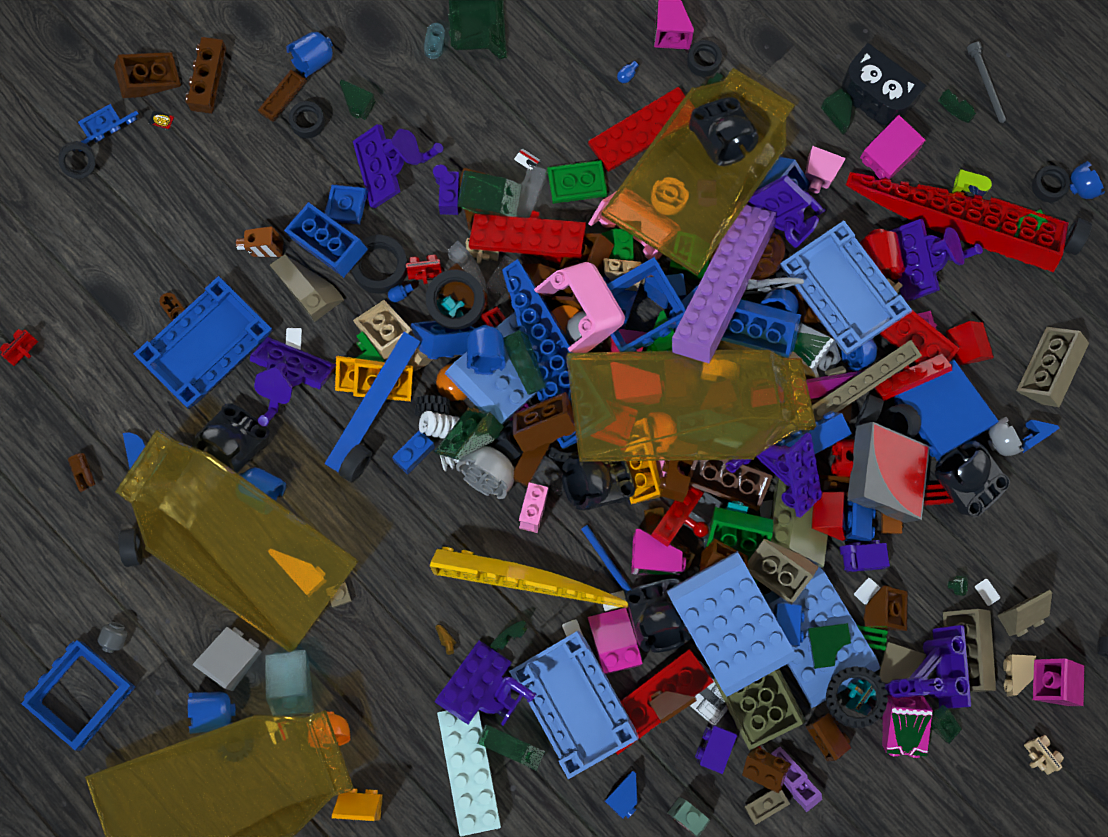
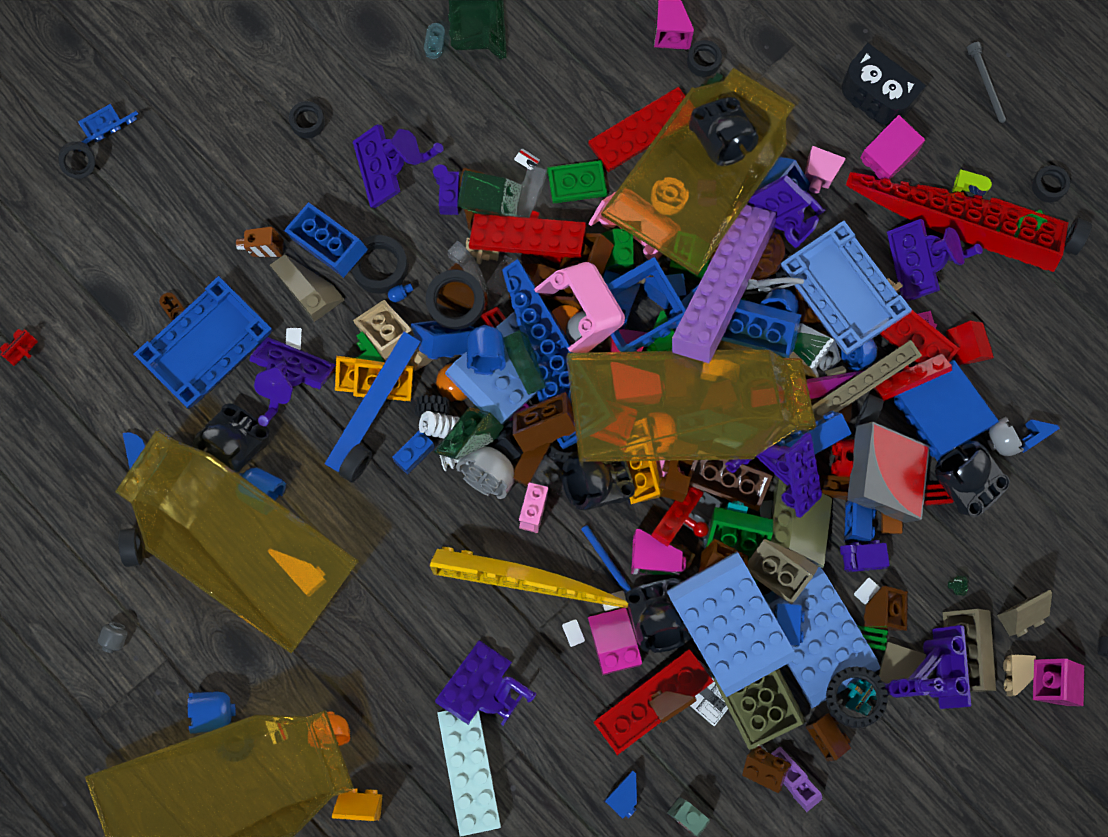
blue piece [21,640,135,751] -> none
reddish brown hinge [67,453,95,492] -> none
reddish brown slope [114,52,181,98] -> none
sticker [149,111,174,129] -> none
reddish brown brick [185,37,226,114] -> none
light grey slope [193,627,262,691] -> none
reddish brown plate [258,70,306,122] -> none
clear light blue slope [266,650,314,717] -> none
blue cylinder [286,32,333,78] -> none
blue tile [325,185,368,225] -> none
dark tan plate [326,582,352,608] -> none
clear green slope [340,79,376,120] -> none
red hips [406,255,442,284] -> none
pearl gold bar [435,625,456,655] -> none
teal hips [437,296,465,318] -> none
clear green slope [477,724,545,771] -> none
clear green slope [490,620,527,652] -> none
medium blue slope [509,631,639,779] -> none
tan slope [603,258,641,291] -> none
blue cylinder [617,61,639,83] -> none
clear orange bracket [644,507,664,535] -> none
dark purple brick [695,724,737,774] -> none
dark tan plate [744,790,790,825] -> none
dark green tile [807,623,851,669] -> none
red slope [812,492,847,541] -> none
clear green slope [821,89,852,135] -> none
red cylinder [860,229,905,280] -> none
black tyre [882,404,921,438] -> none
slope [882,695,933,758] -> none
clear green slope [931,705,962,744] -> none
clear green slope [938,89,976,123] -> none
white sticker [975,579,1000,606] -> none
dark tan slope [1017,327,1089,407] -> none
tan hips [1024,735,1064,775] -> none
blue cylinder [1070,161,1105,199] -> none

